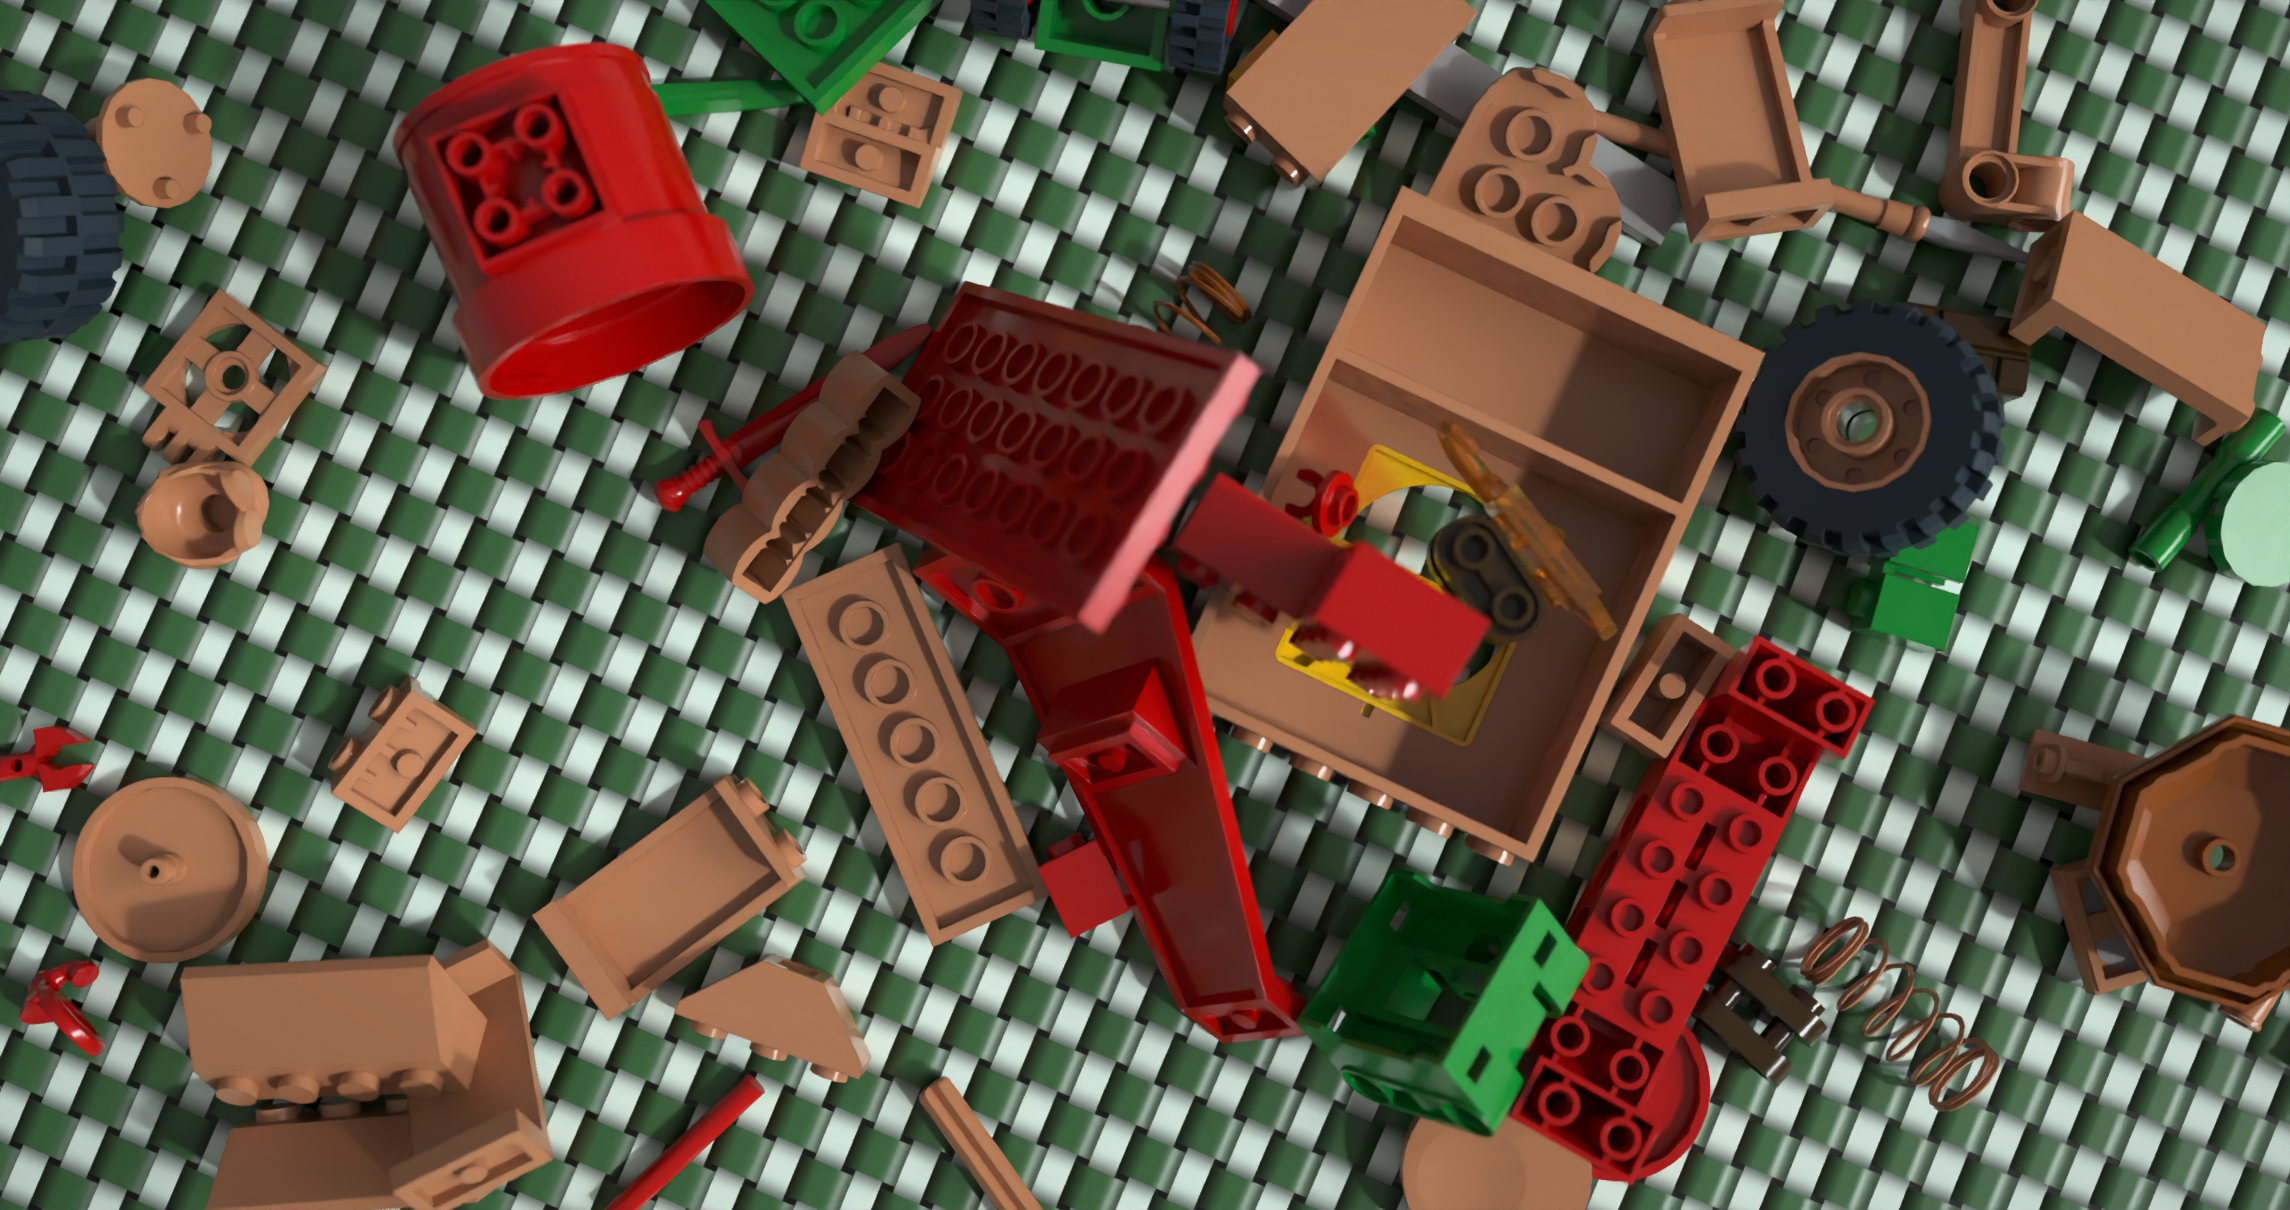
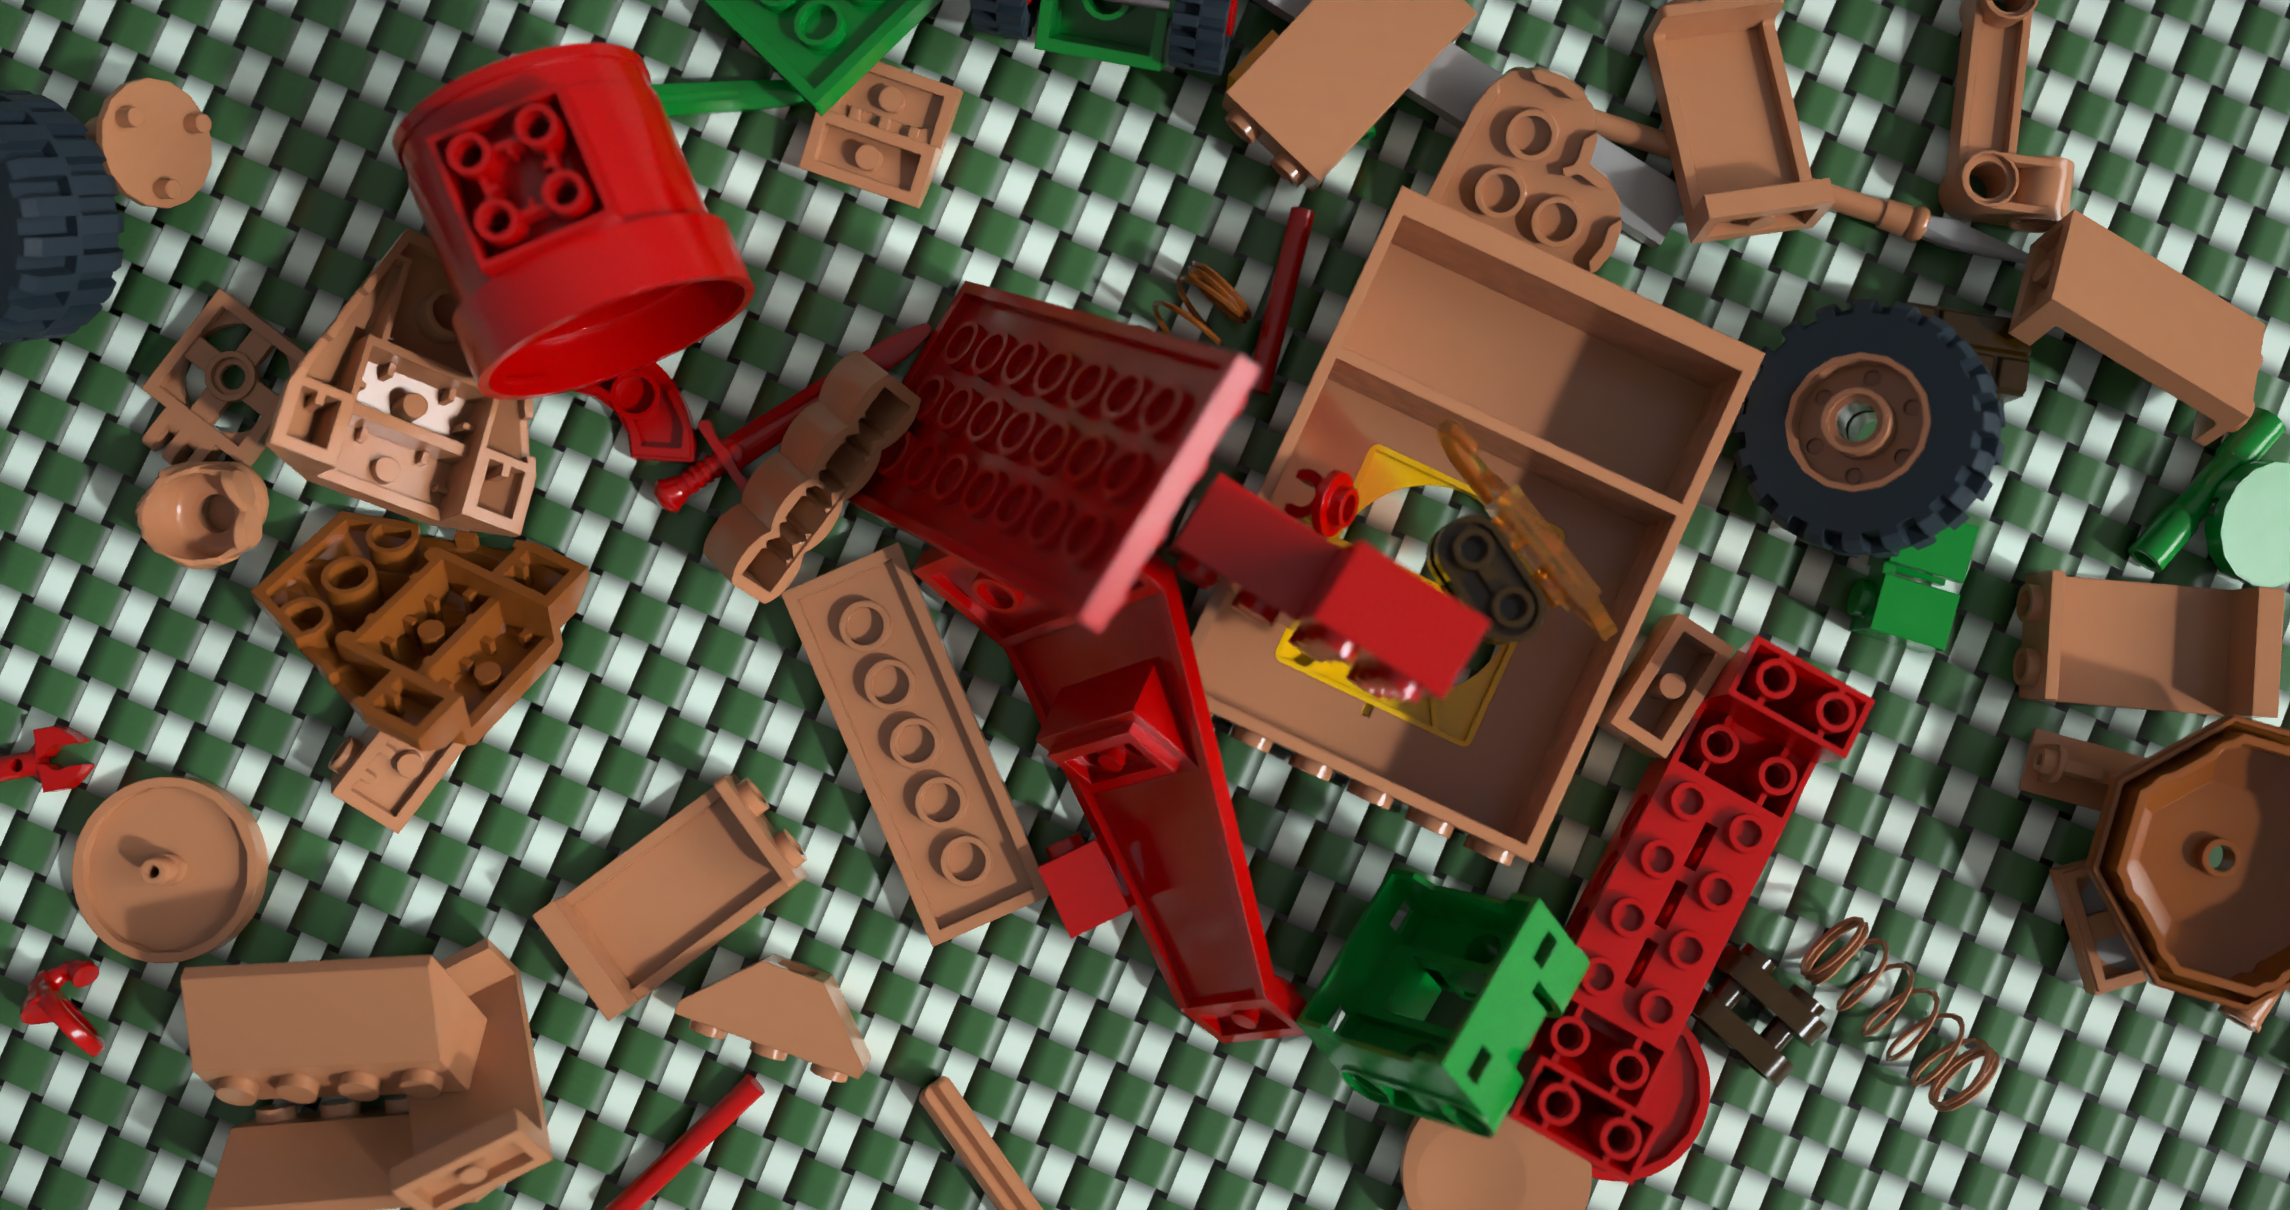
none -> dark orange wedge [251,511,590,751]
none -> nougat wedge [265,228,537,537]
none -> red tile [573,362,698,465]
none -> red bar [1248,207,1315,395]
none -> nougat panel [2013,570,2285,718]

